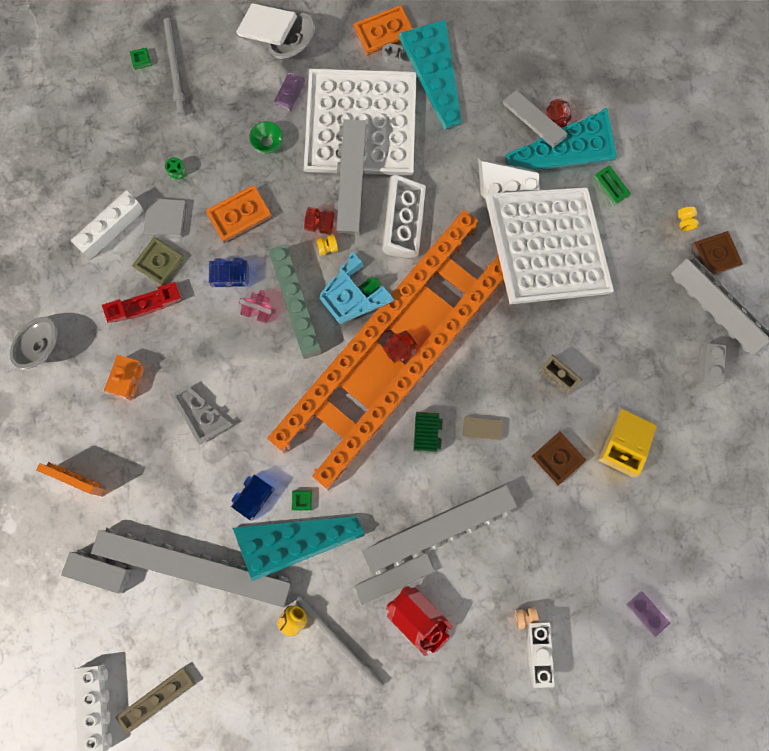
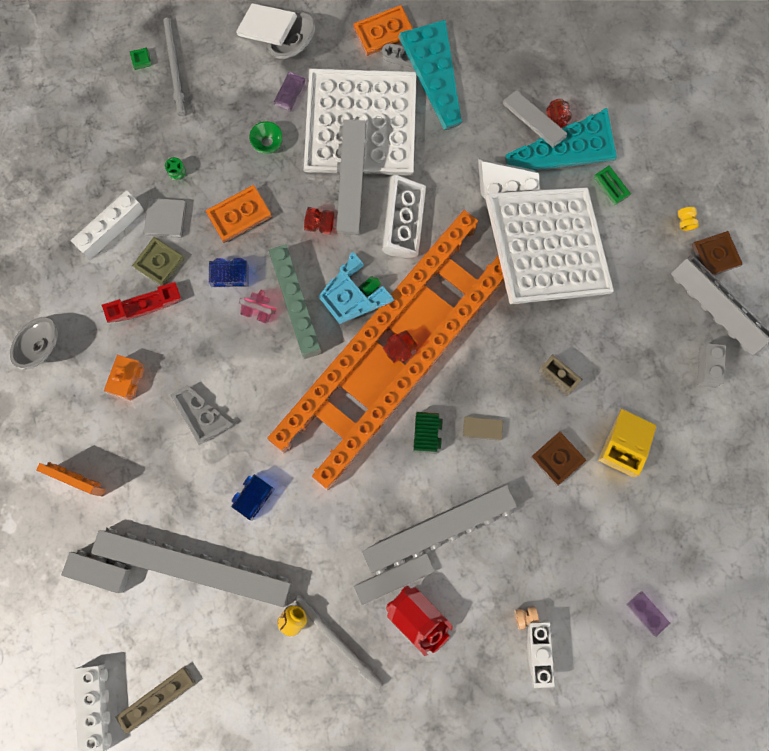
teal wing [233,516,365,581] -> none
green tile [292,491,312,511] -> none
yellow wheel [316,234,339,256] -> none

